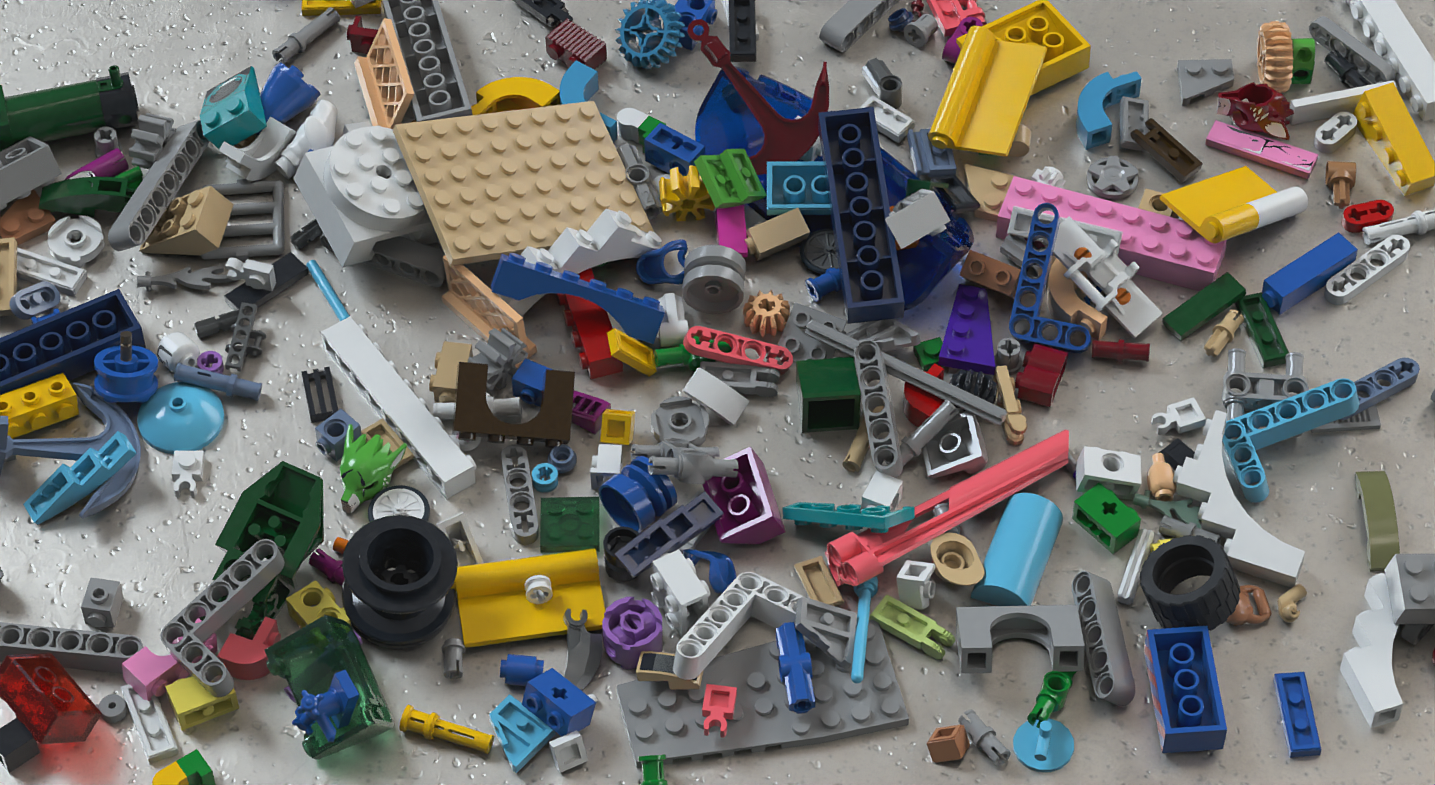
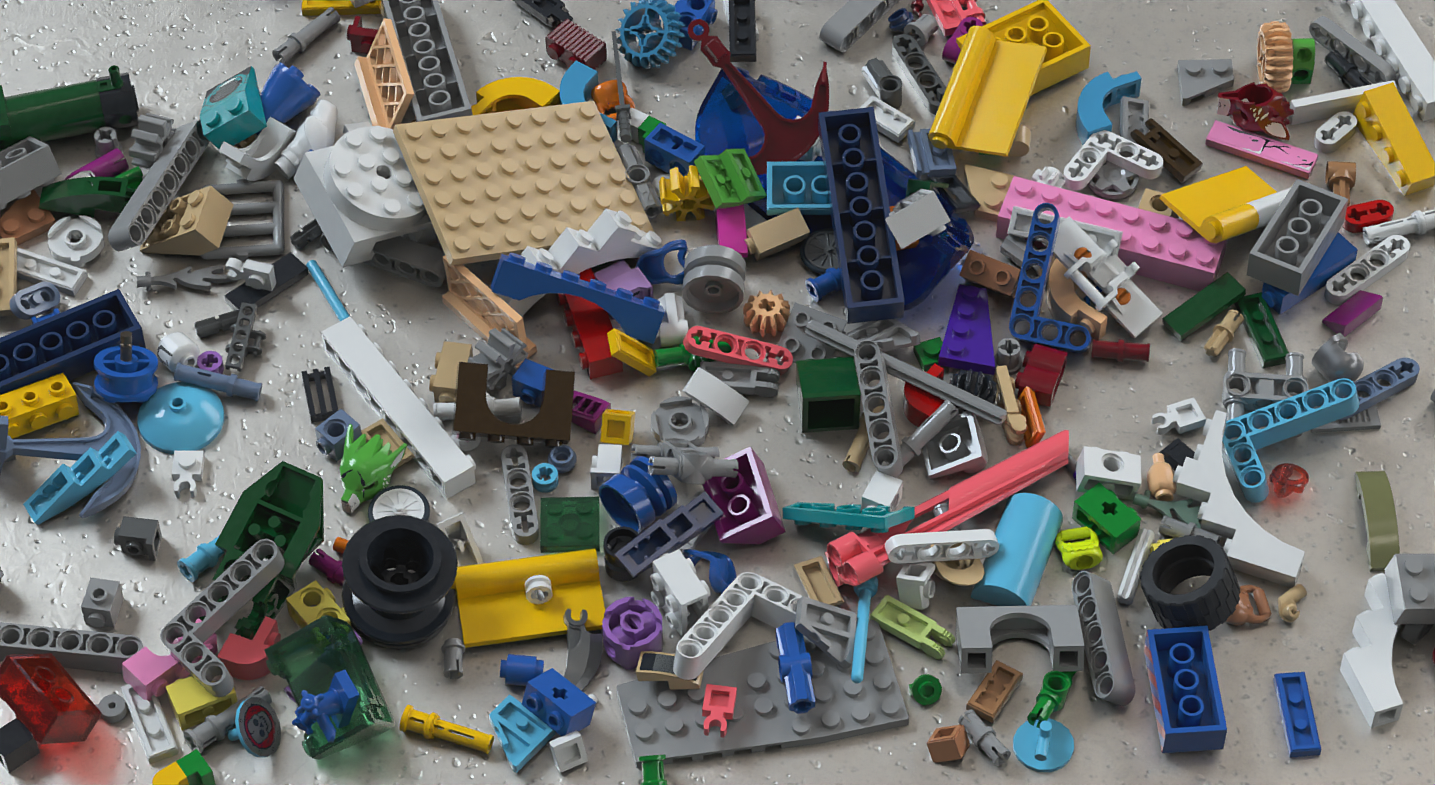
none -> dark grey brick [114,516,162,561]
none -> medium azure pin [177,535,225,582]
none -> light grey pin [183,686,272,754]
none -> shield [228,697,281,758]
none -> orange piece [591,80,635,120]
none -> lavender piece [593,260,653,320]
none -> dark grey sword [611,31,632,143]
none -> white beam [885,529,999,564]
none -> dark grey beam [892,34,946,115]
none -> green plate [908,674,942,705]
none -> medium nougat plate [966,660,1023,723]
none -> orange tile [1018,387,1046,448]
none -> neon yellow piece [1055,526,1103,570]
none -> white beam [1063,130,1163,190]
none -> light grey brick [1247,179,1348,296]
none -> clear red piece [1269,463,1309,498]
none -> flat silver helmet [1312,333,1364,382]
none -> magenta slope [1322,290,1383,337]

